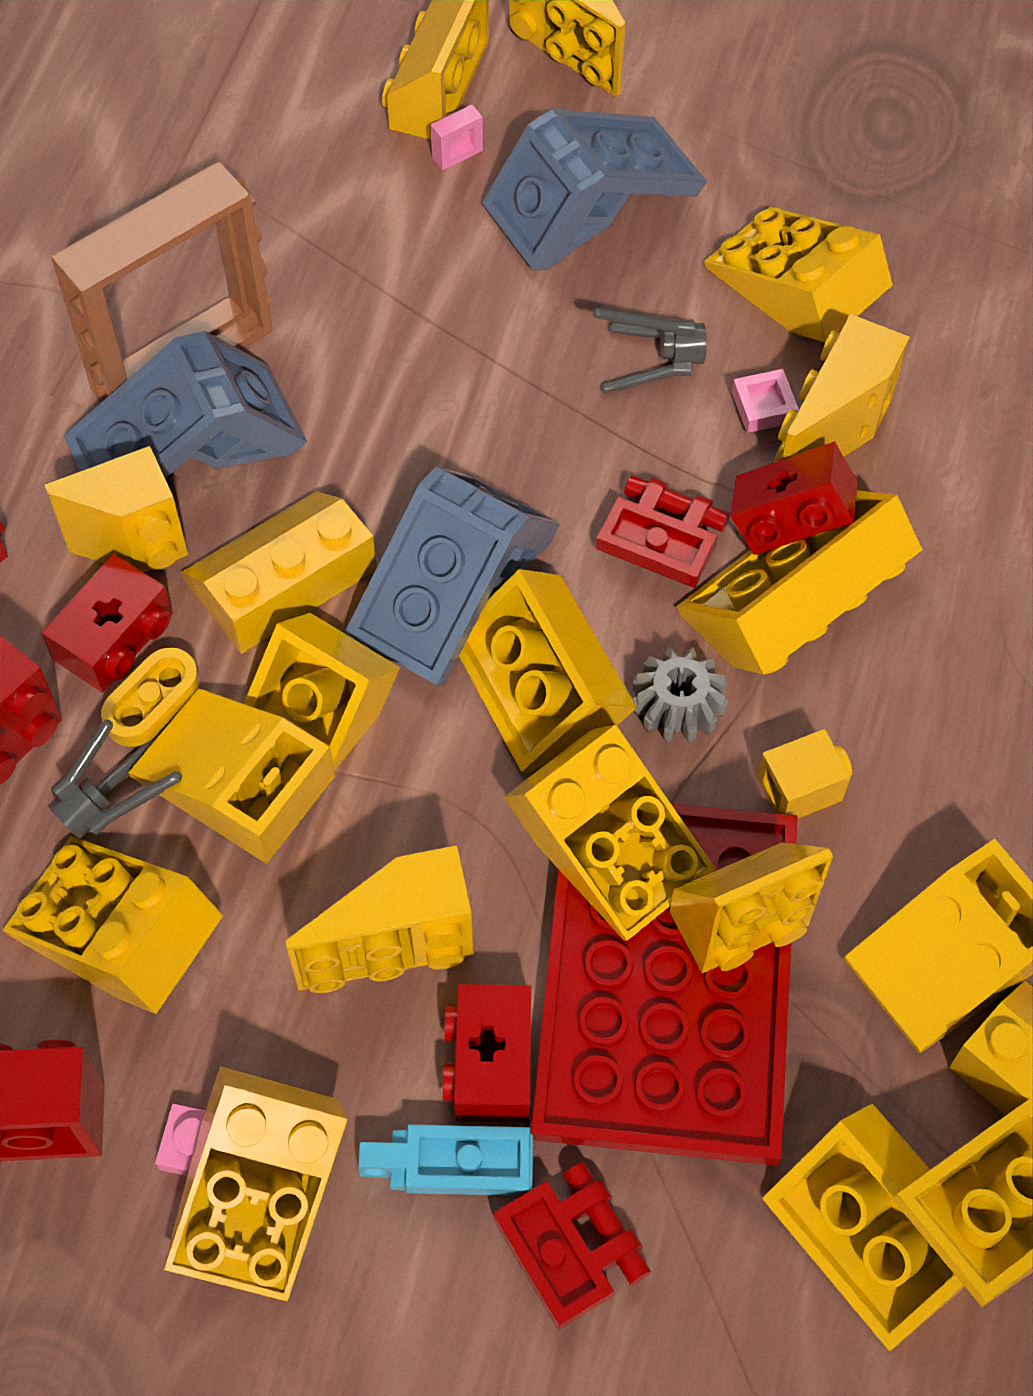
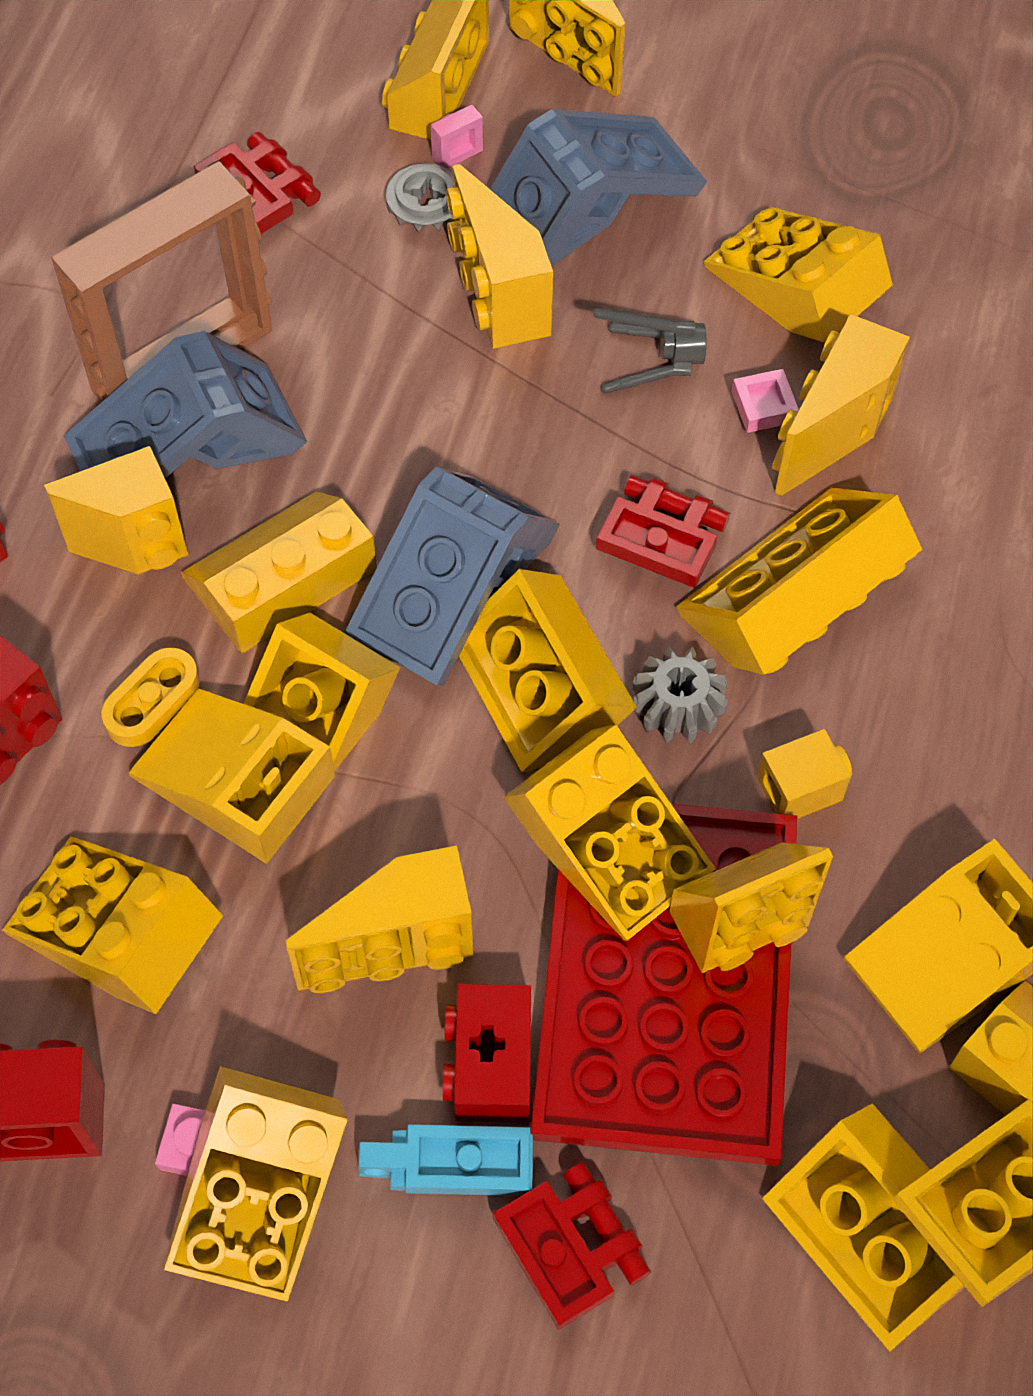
red brick [41,553,173,693] -> none
dark grey plant [48,720,182,839] -> none
red brick [730,441,858,555] -> none
none -> red plate [194,132,321,234]
none -> light grey gear [386,163,454,232]
none -> yellow slope [446,164,553,349]

